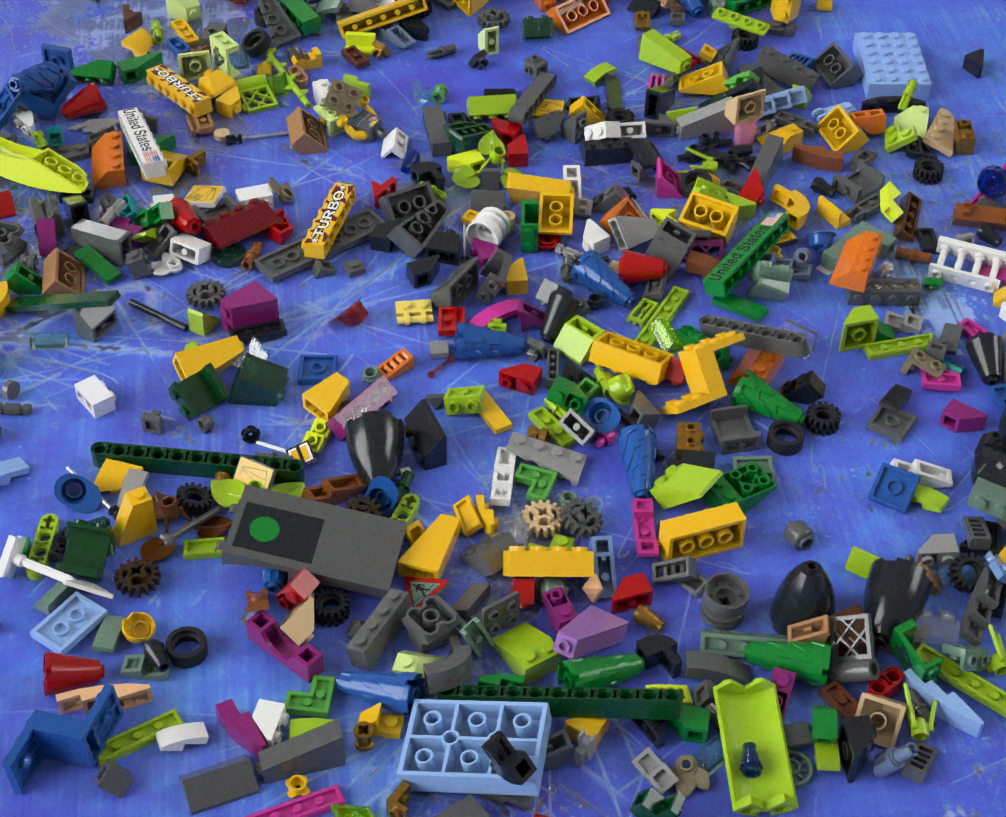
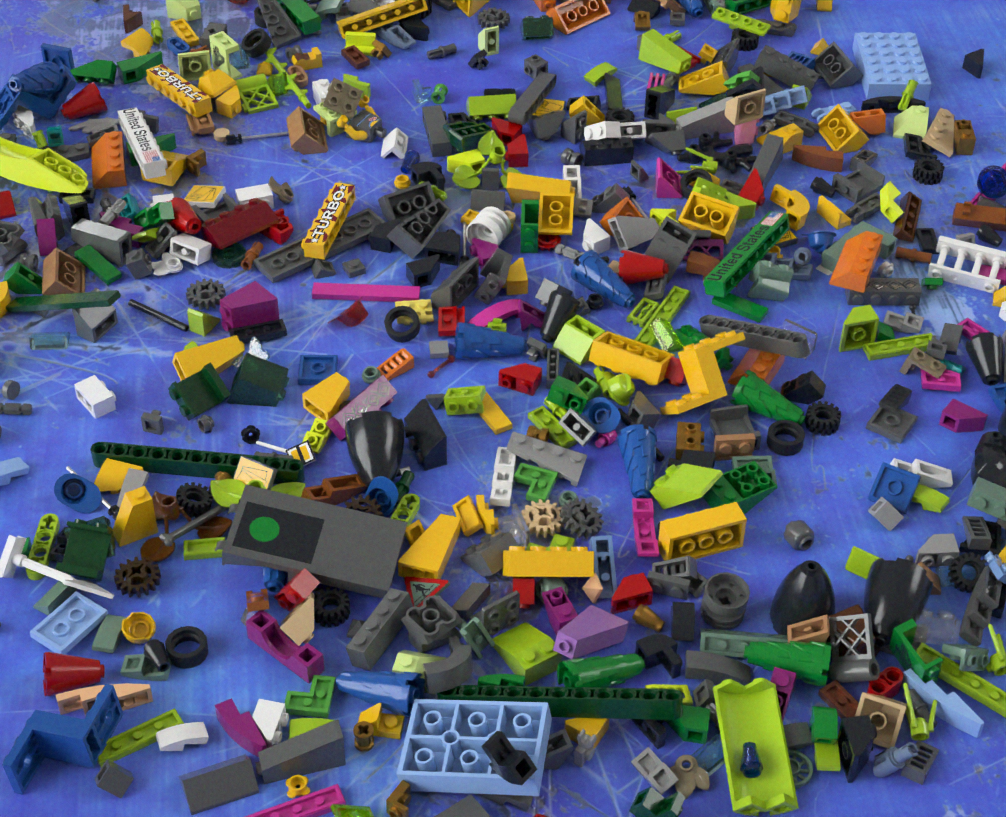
red slope [371,177,398,209] -> none
dark grey axle [560,255,574,283] -> none
black slope [628,140,664,172] -> none
lime plate [885,123,917,153] -> none
none -> dark pink tile [312,282,420,302]
none -> black tyre [384,306,420,343]
none -> yellow plate [394,174,411,189]
none -> dark grey wheel [561,148,583,166]
none -> dark grey slope [645,130,686,155]
none -> dark grey plate [647,570,690,600]
none -> black brick [671,602,695,641]
none -> medium nougat plate [713,433,755,461]
none -> yellow slope [810,38,828,55]
none -> light grey panel [868,497,904,531]

